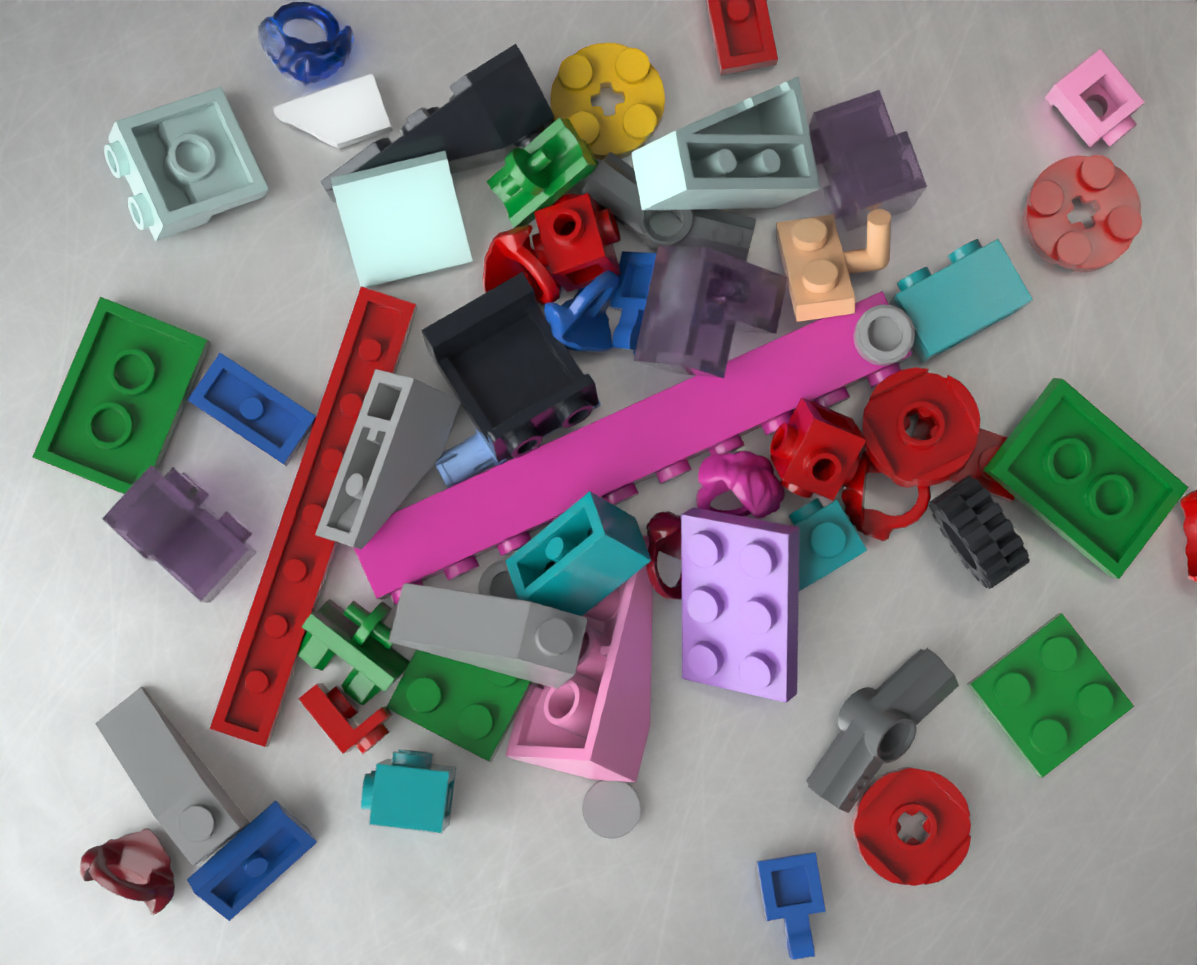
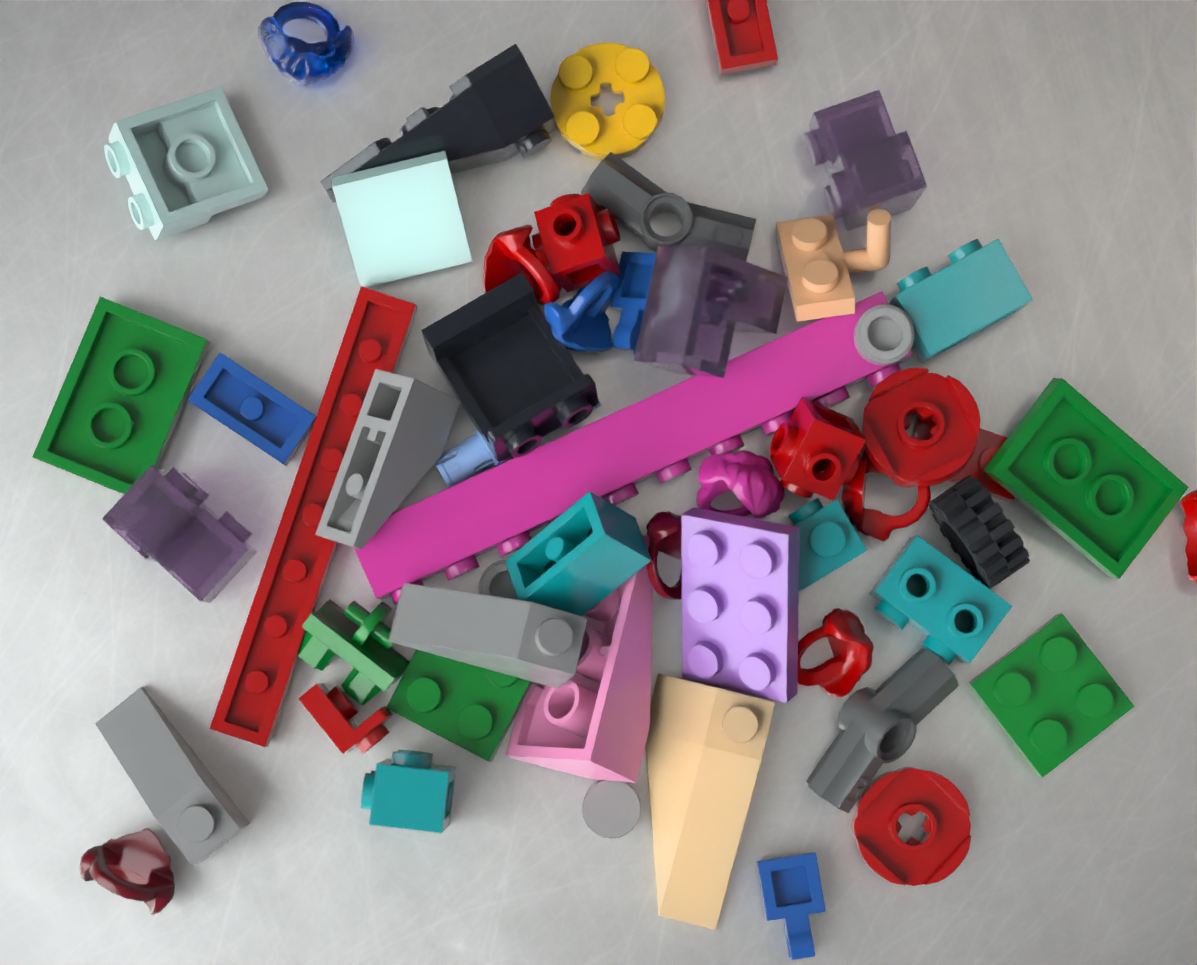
blue plate [187,800,317,921] -> none
white tile [273,73,393,149] -> none
green hips [486,117,598,228] -> none
light aqua wedge [631,77,820,210] -> none
plate [1022,155,1142,273] -> none
bright pink brick [1045,49,1145,148] -> none
none -> tan wedge [645,673,776,930]
none -> red piece [797,608,874,697]
none -> teal brick [869,535,1012,665]

